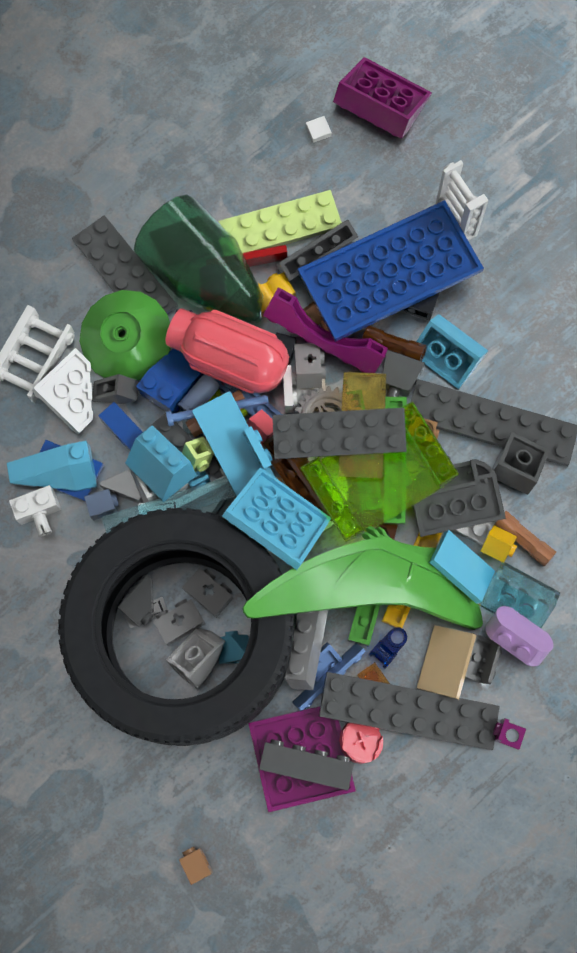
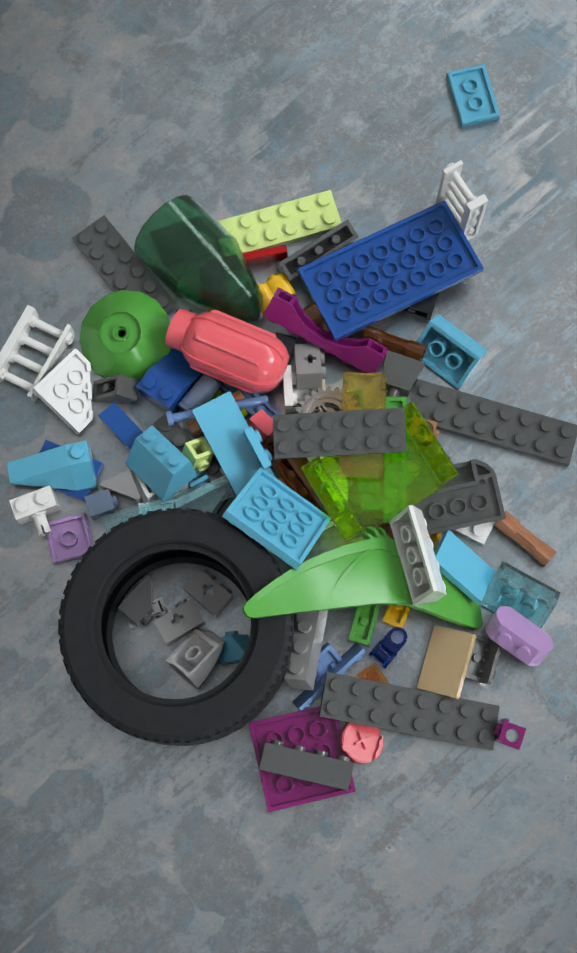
medium nougat brick [179,846,213,885] -> none
white tile [306,116,332,143] -> none
magenta slope [333,57,432,139] -> none
yellow brick [481,525,517,563] -> none
dark grey slope [493,432,550,495] -> none
none -> lavender tile [46,512,94,565]
none -> white slope [389,505,447,605]
none -> medium azure tile [446,64,500,128]

